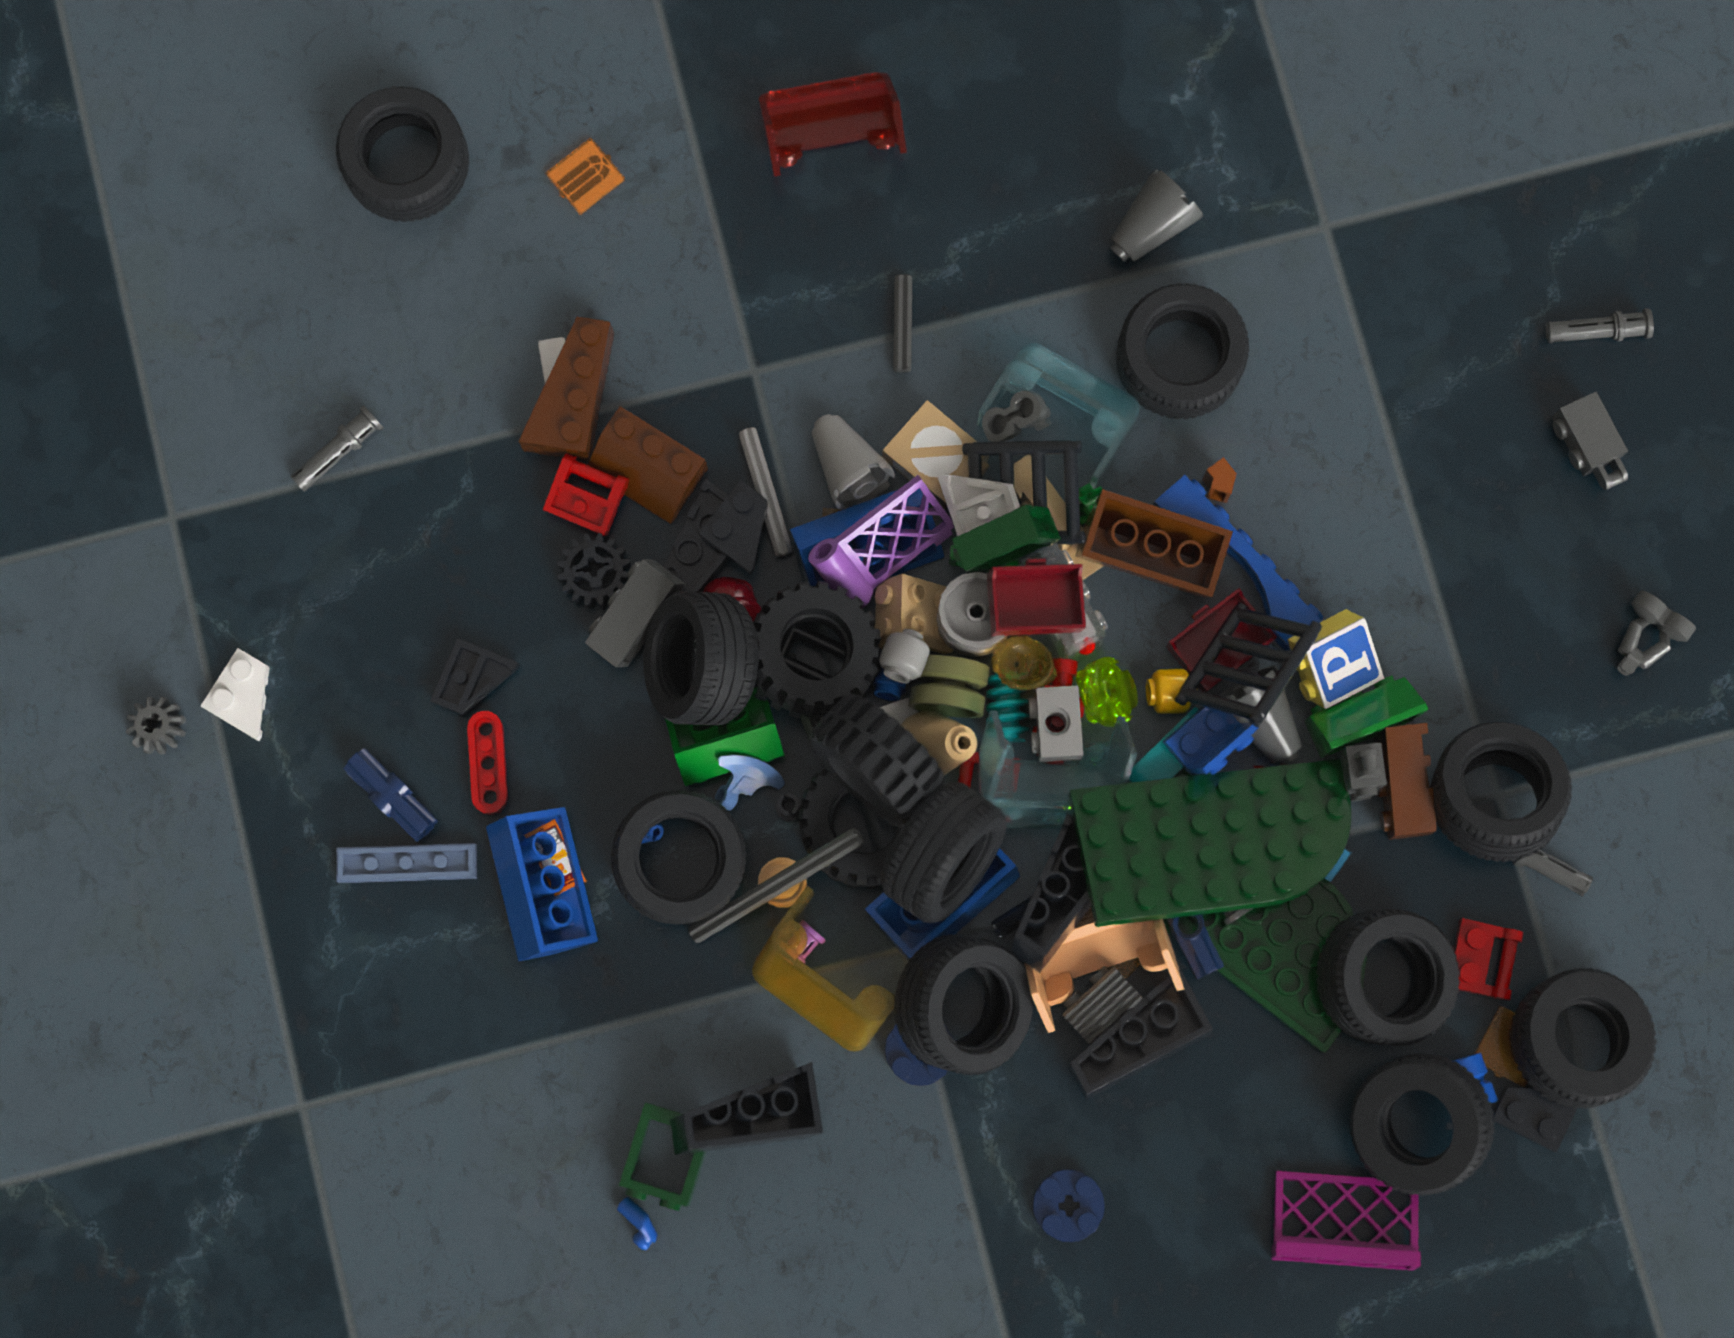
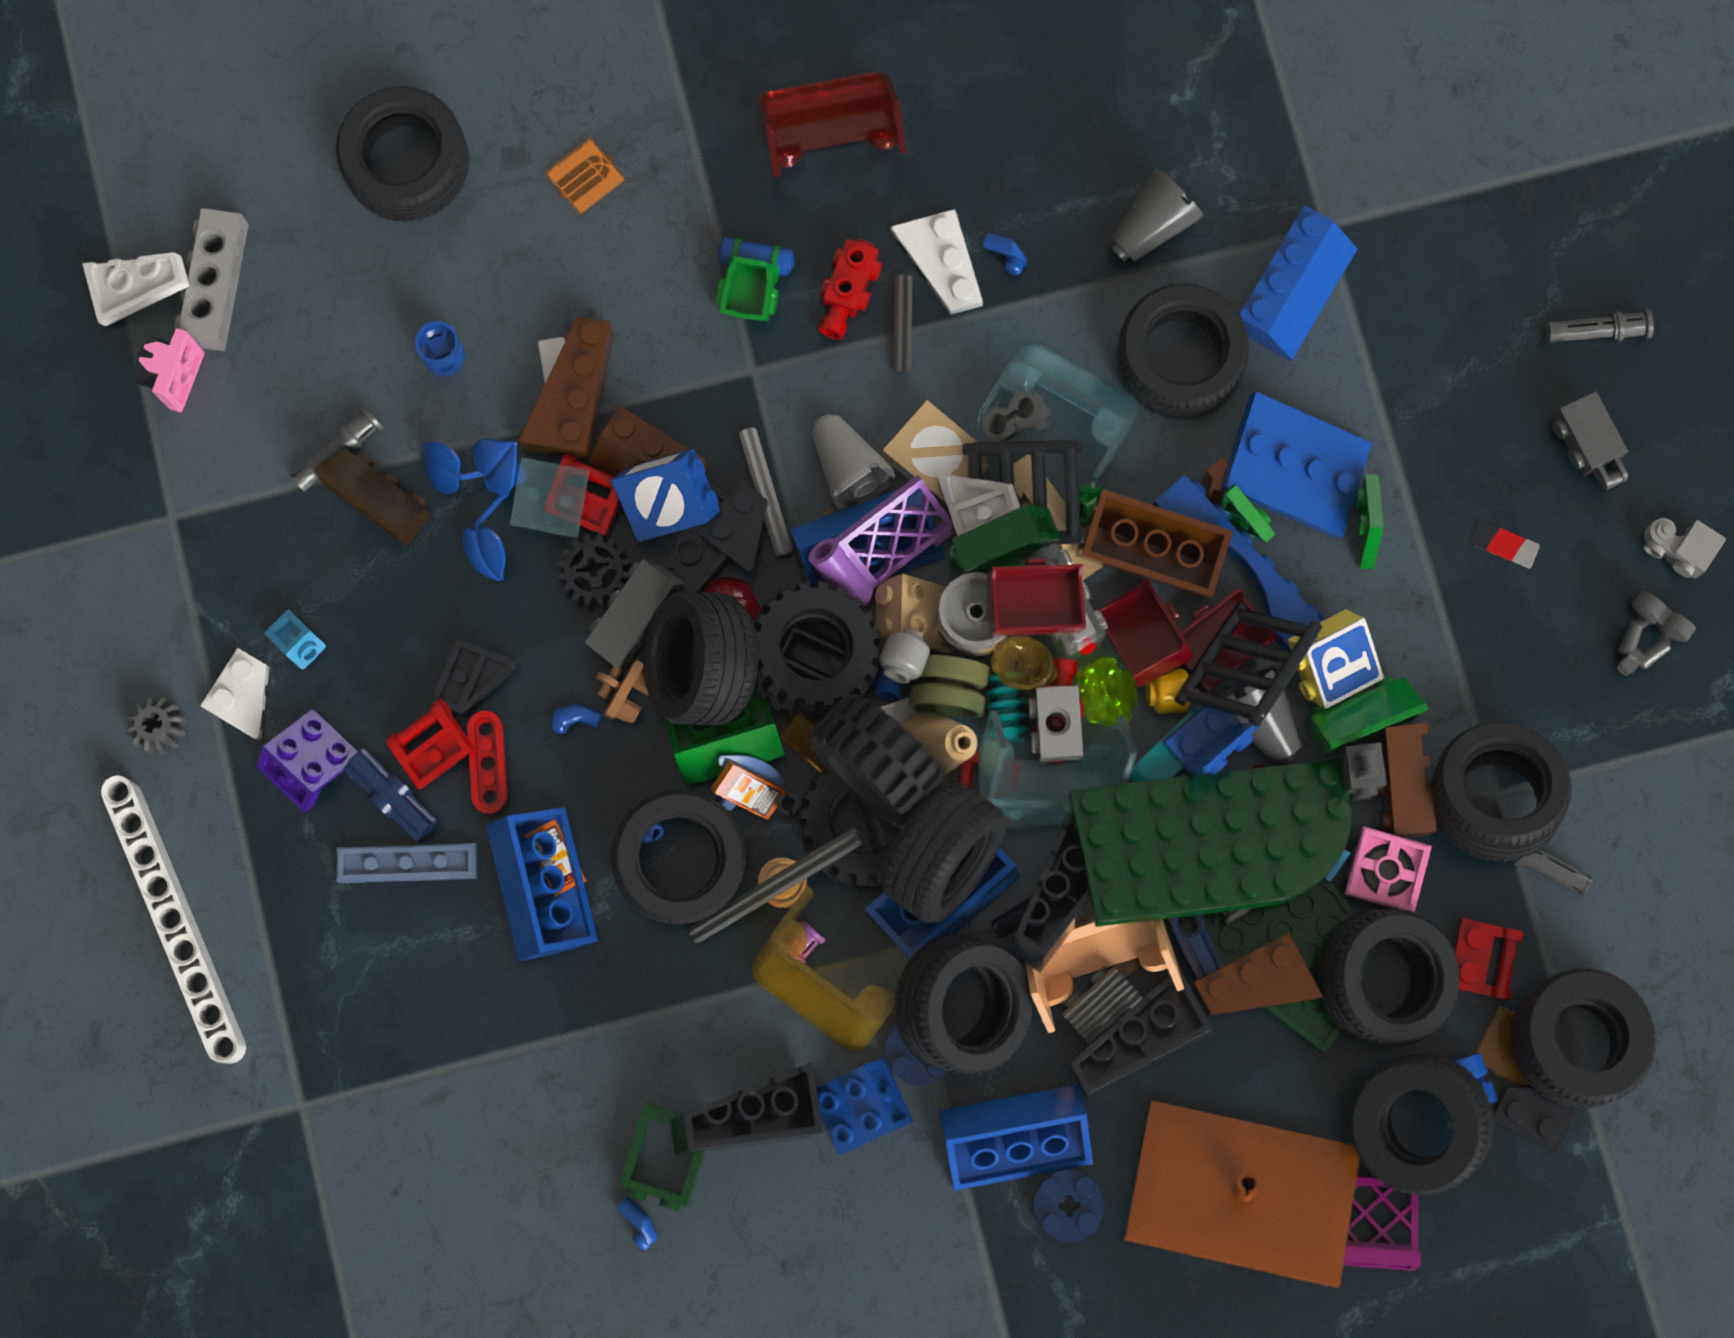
none -> white wing [82,252,189,326]
none -> white beam [101,775,246,1064]
none -> bright pink piece [134,328,205,413]
none -> light grey brick [174,208,249,352]
none -> dark purple bracket [256,710,358,813]
none -> dark azure bracket [264,609,326,669]
none -> dark brown slope [313,449,431,548]
none -> red plate [386,699,475,790]
none -> blue wheel [415,321,466,377]
none -> blue plant [421,438,525,581]
none -> clear light blue slope [510,457,589,538]
none -> blue arm [550,703,602,734]
none -> medium nougat hips [595,660,649,724]
none -> blue brick [611,448,720,542]
none -> tile [711,760,787,820]
none -> green piece [716,237,795,321]
none -> clear orange piece [779,712,825,772]
none -> blue bracket [816,1057,914,1155]
none -> red brick [818,239,883,340]
none -> white wing [891,209,983,315]
none -> blue slope [939,1084,1093,1191]
none -> blue arm [983,232,1027,275]
none -> dark red container [1097,578,1194,688]
none -> dark orange piece [1124,1100,1360,1288]
none -> reddish brown wedge [1190,933,1323,1016]
none -> blue plate [1220,392,1372,538]
none -> green wing [1221,484,1275,543]
none -> blue slope [1239,205,1357,361]
none -> bright pink piece [1344,826,1432,913]
none -> green wing [1355,474,1384,569]
none -> sticker [1470,520,1540,568]
none -> light grey brick [1643,518,1726,579]

